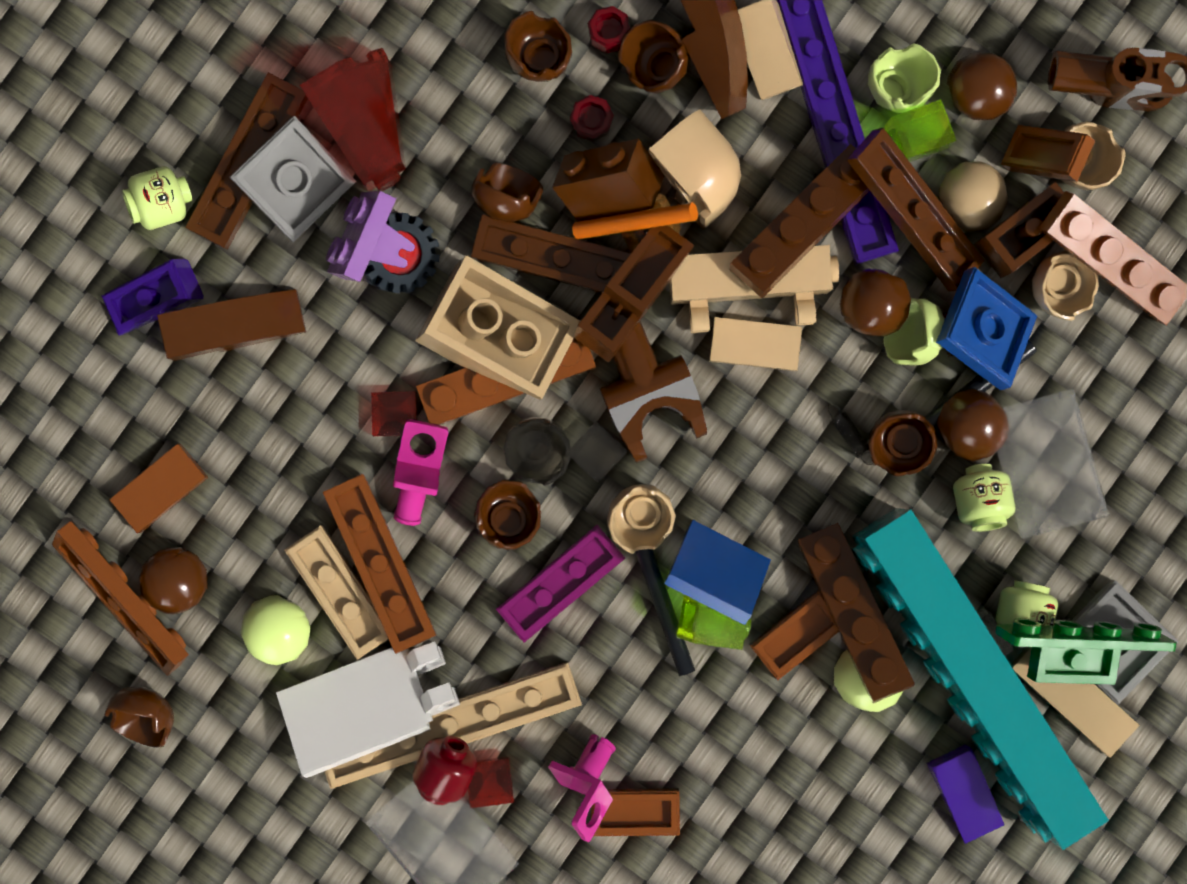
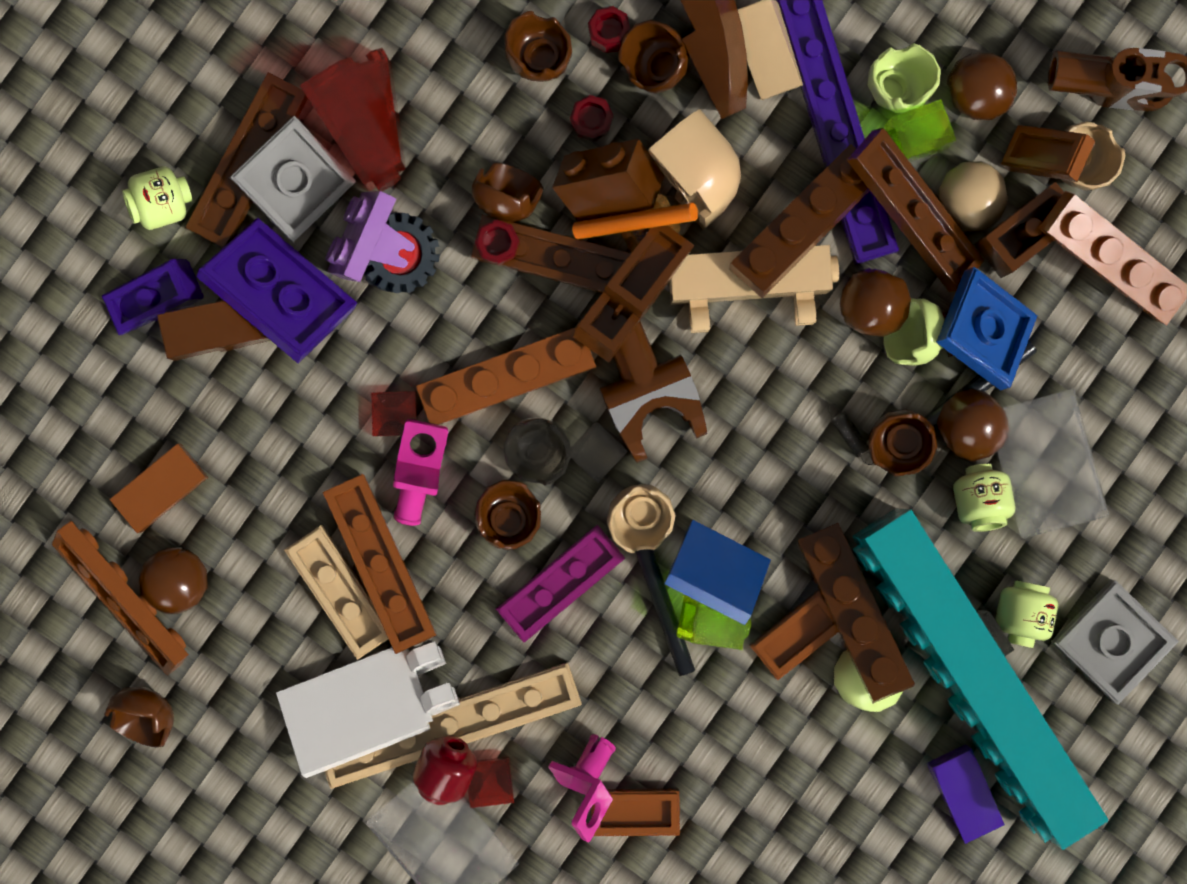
yellowish green hair [241,595,310,665] -> none
tan slope [415,255,580,400] -> none
tan tile [709,317,802,371] -> none
green bracket [995,618,1177,685] -> none
tan tile [1011,647,1140,758] -> none
tan hair [1032,251,1099,321] -> none
none -> dark purple tile [197,218,357,363]
none -> dark red tile [475,219,520,266]

